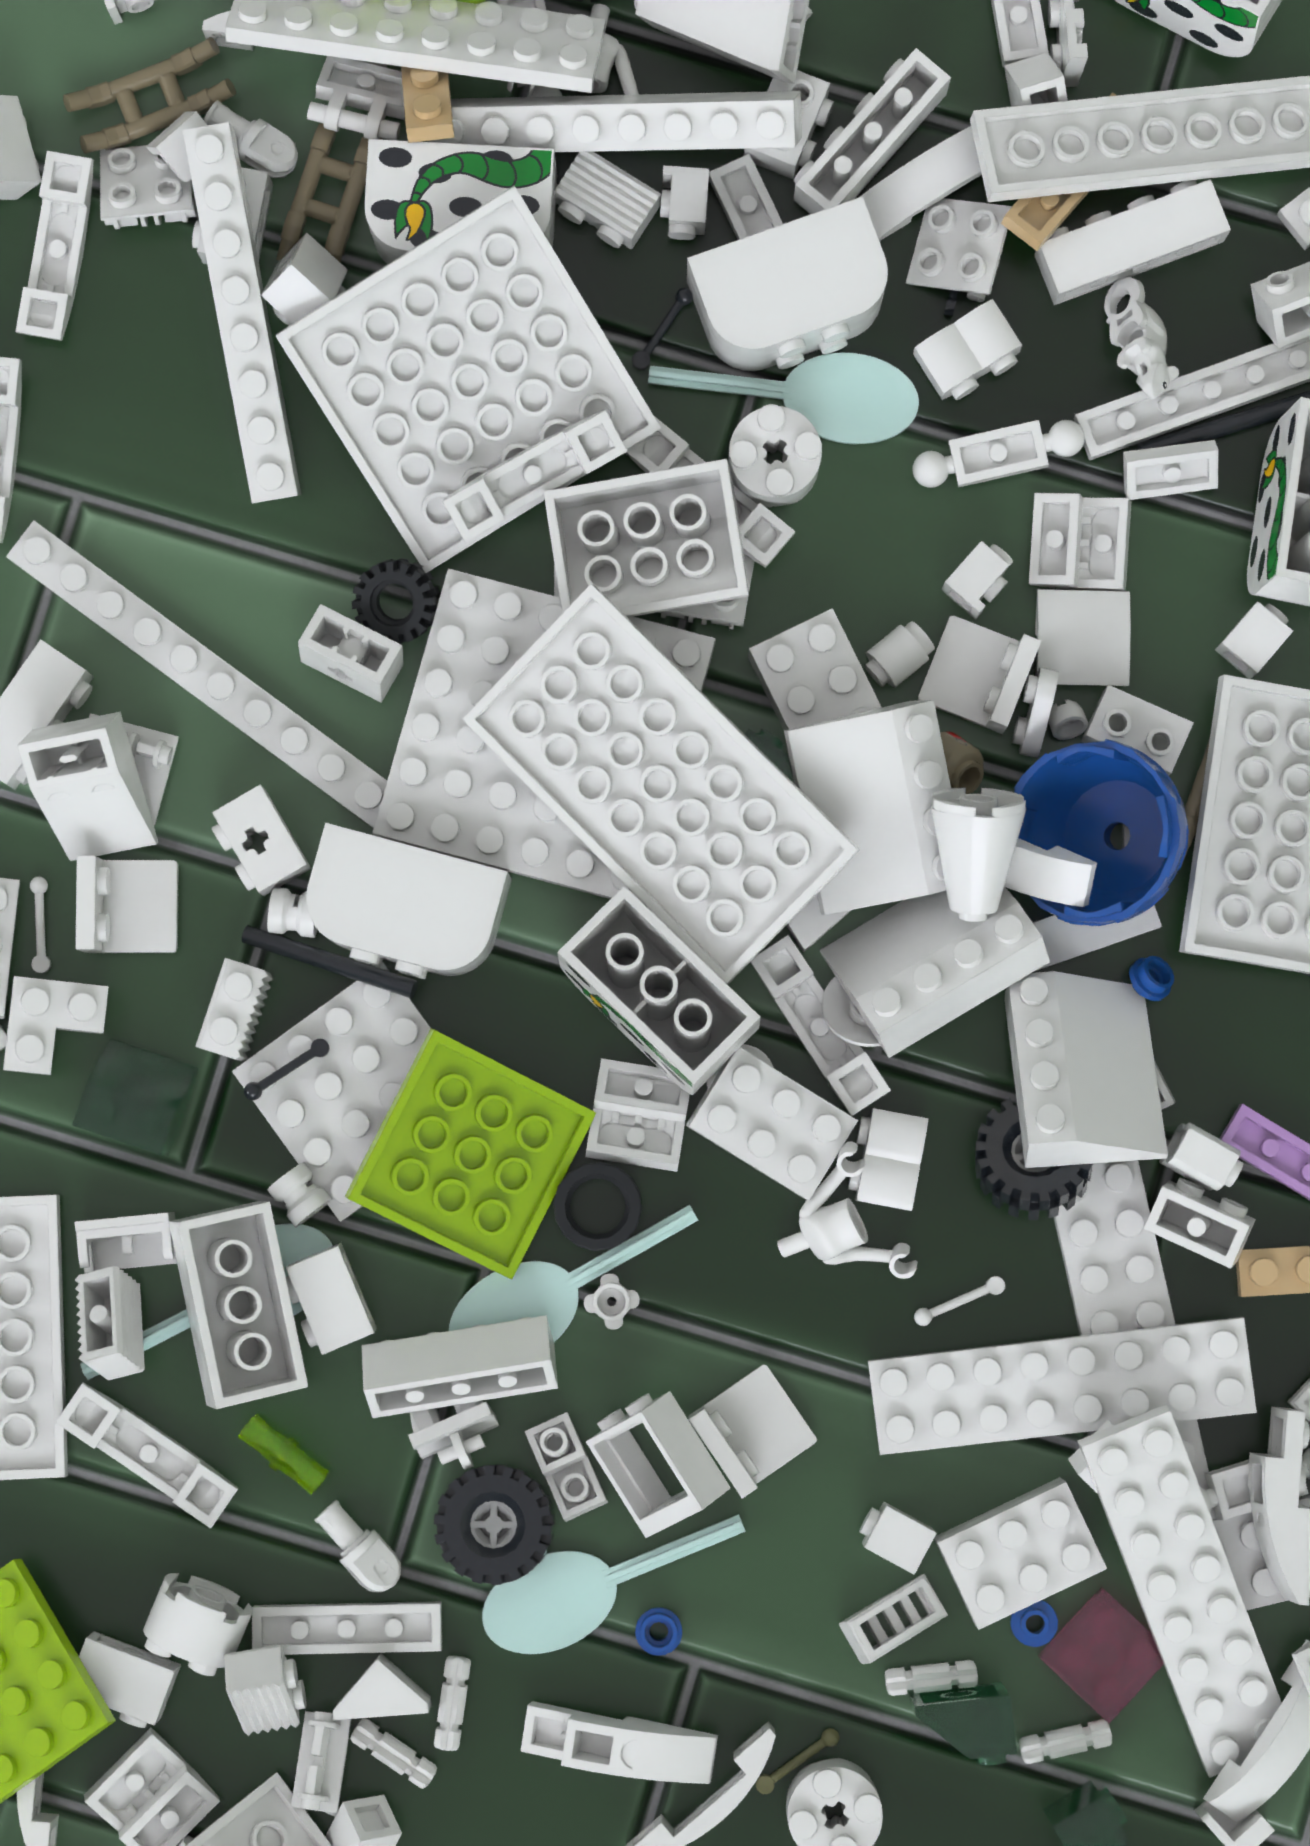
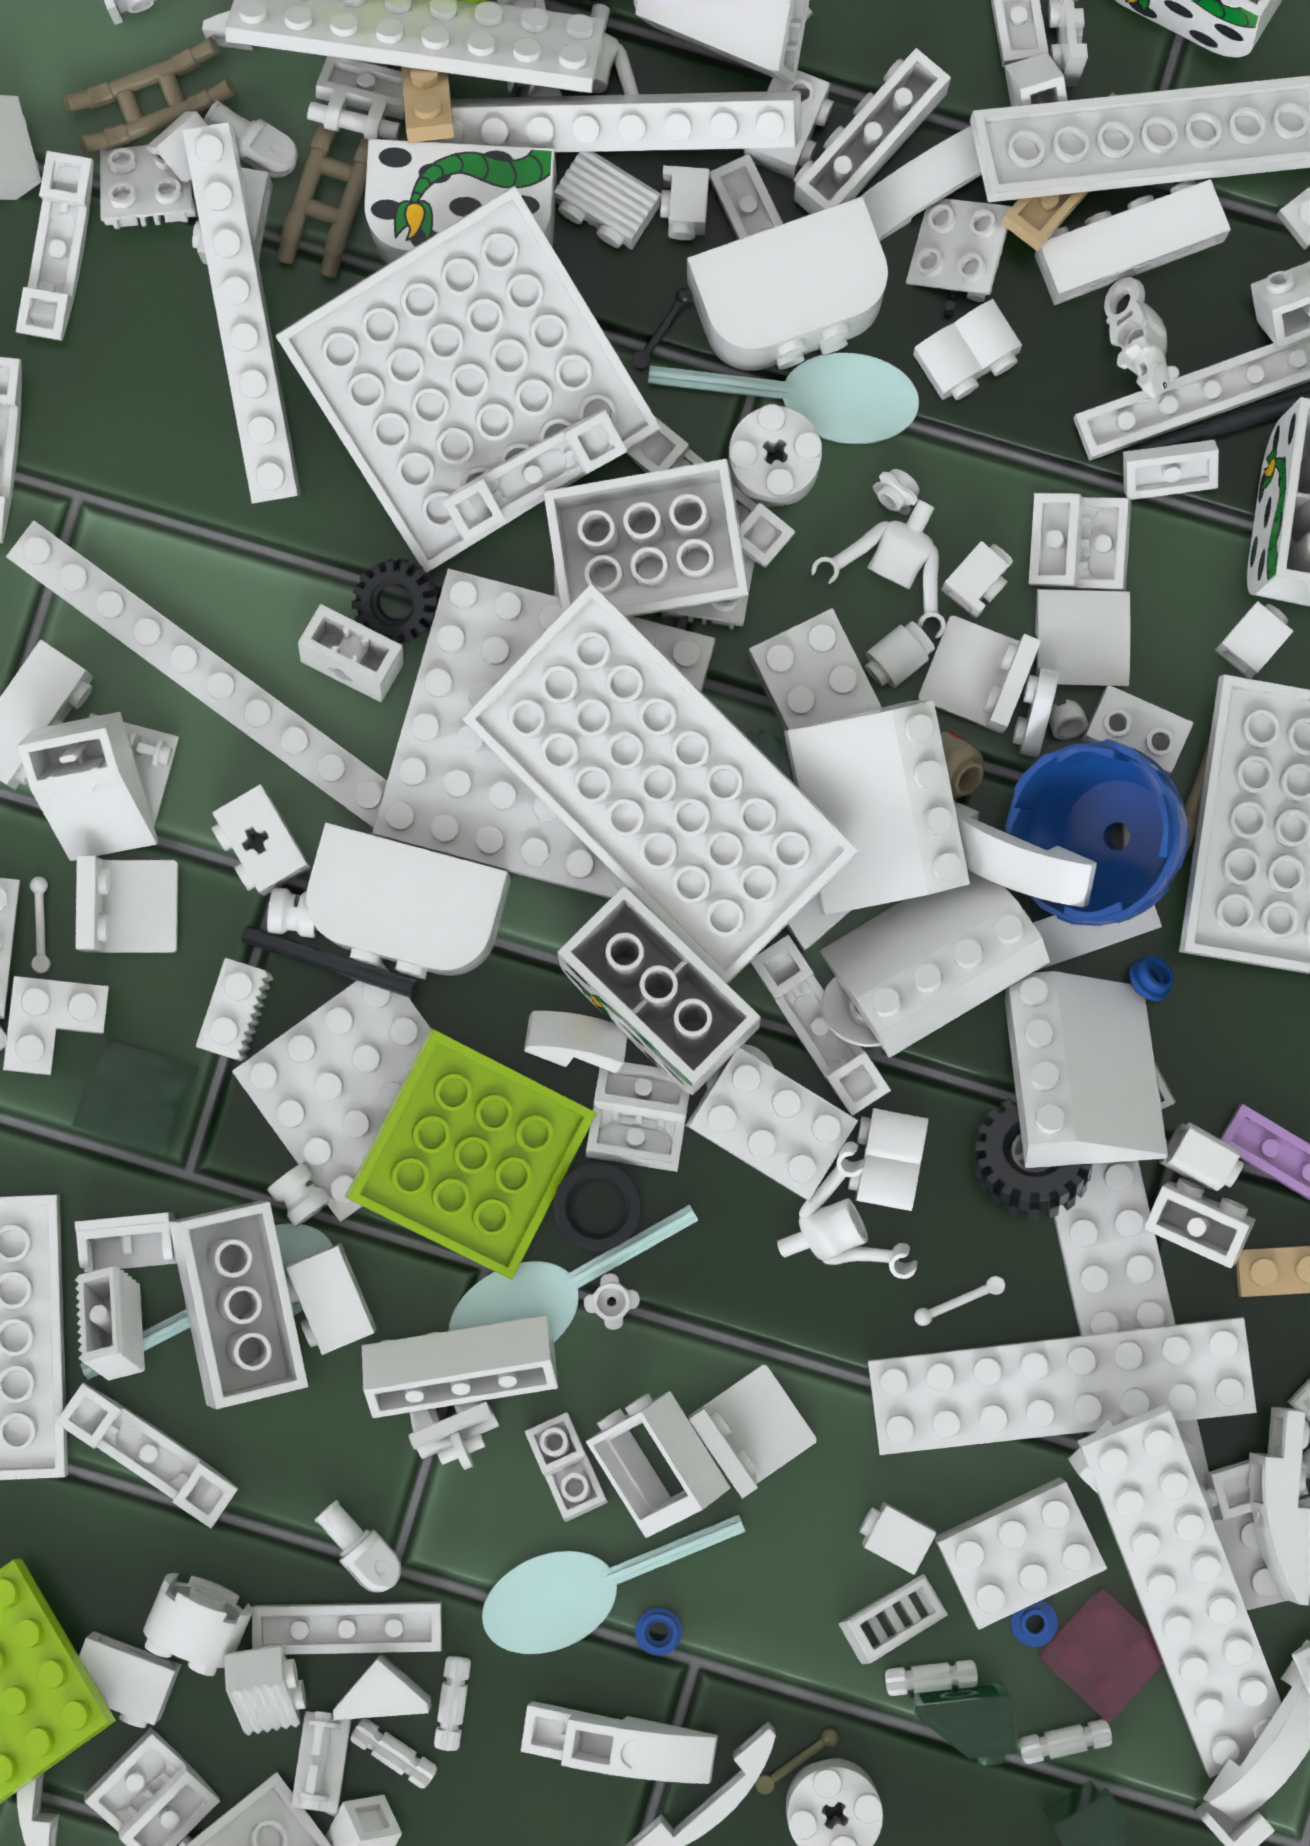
clear neon green pin [238,1413,330,1495] -> none
black hinge [244,1039,330,1100] -> none
white brick [261,233,348,326] -> none
black wheel [434,1464,556,1585] -> none
white plate [913,420,1085,488] -> none
white cone [931,788,1026,922] -> none
none -> white slope [524,1011,627,1073]
none -> white piece [811,500,946,639]
none -> white plate [873,469,920,515]

